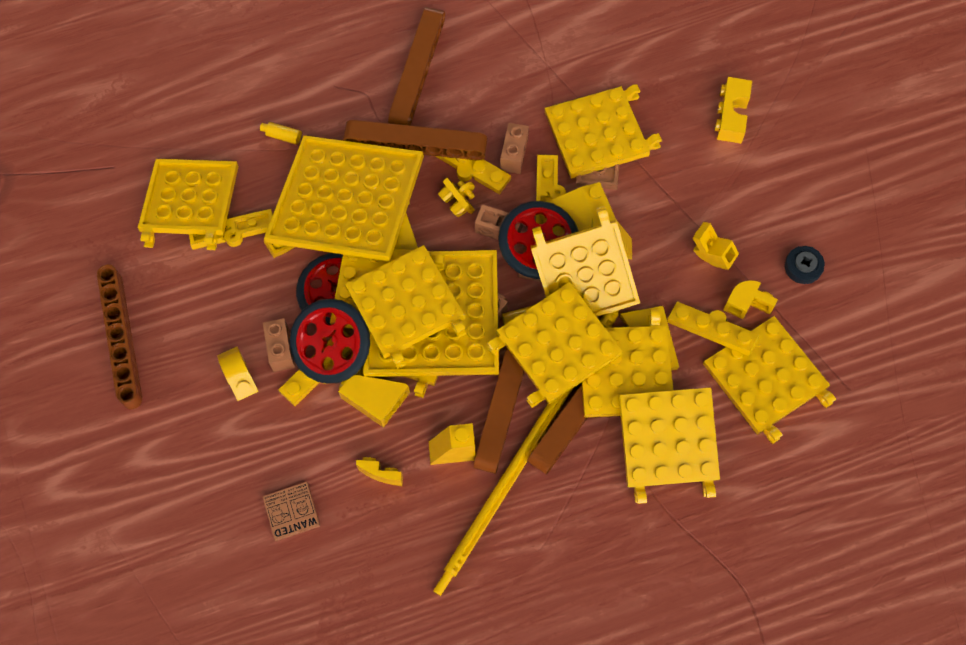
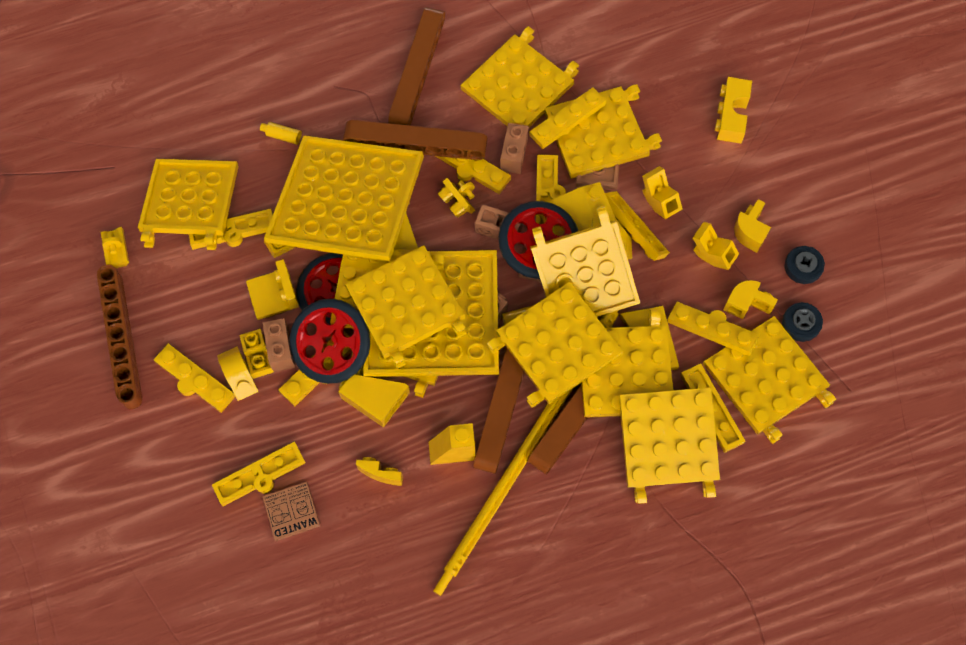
none -> yellow hips [101,227,129,268]
none -> yellow hinge [154,343,236,413]
none -> yellow hinge [212,441,306,506]
none -> yellow slope [239,329,274,379]
none -> yellow bracket [246,259,299,320]
none -> yellow plate [460,26,579,128]
none -> yellow plate [529,87,606,149]
none -> yellow plate [605,191,670,261]
none -> yellow brick [642,166,682,220]
none -> yellow plate [680,364,746,453]
none -> yellow brick [734,199,771,253]
none -> black wheel [782,302,823,342]

